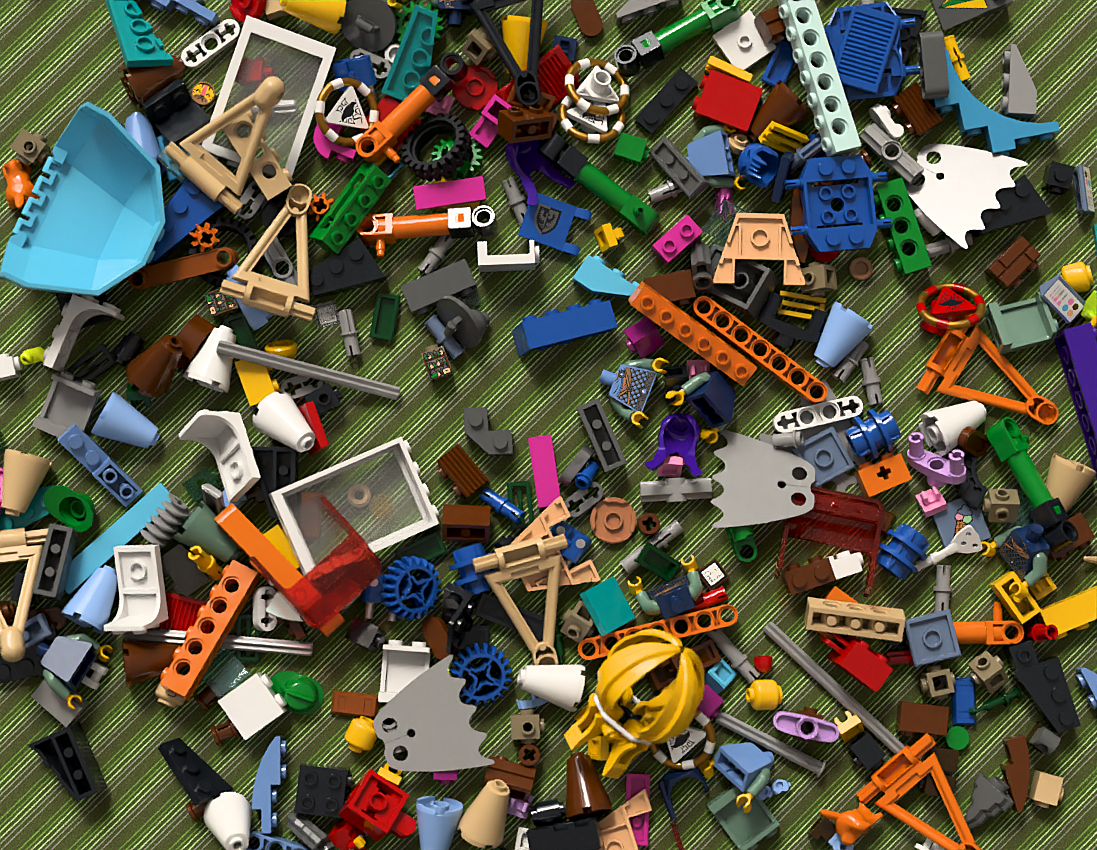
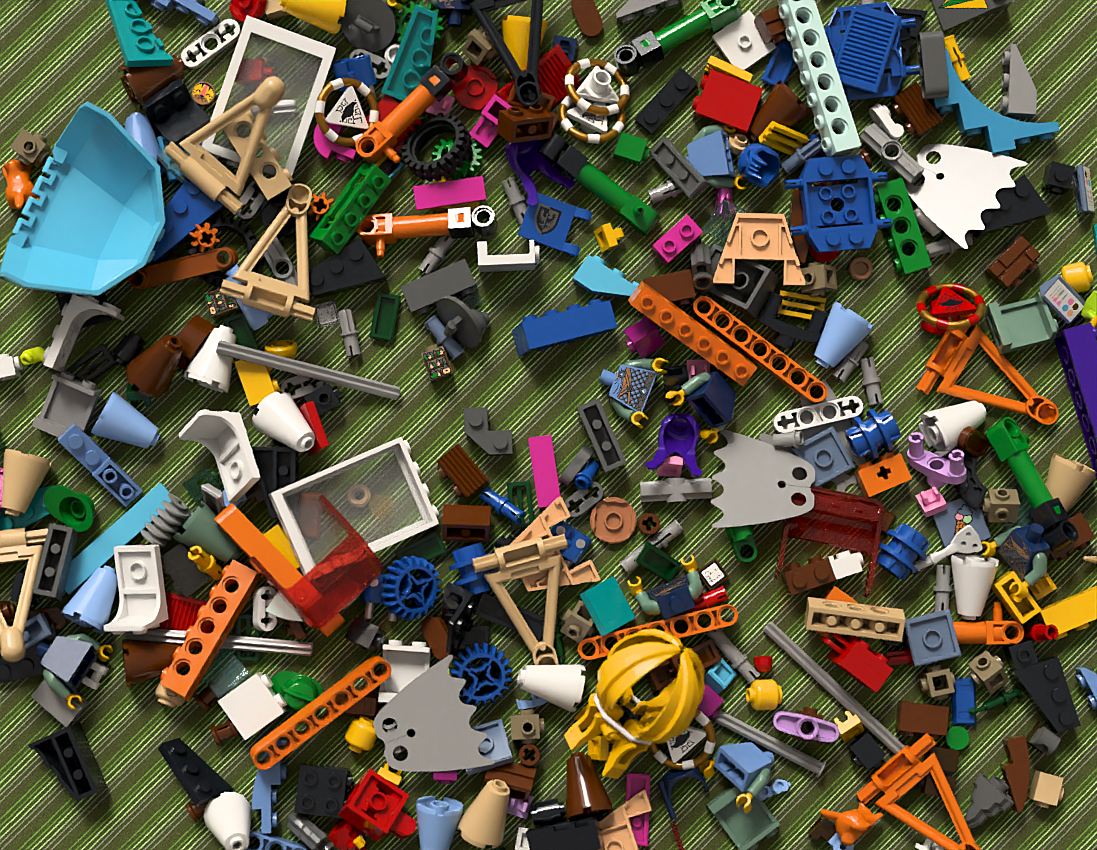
dark blue tile [771,151,795,203] -> none
none -> orange beam [250,655,391,770]
none -> sand blue tile [466,719,514,775]
none -> white cone [951,554,999,620]

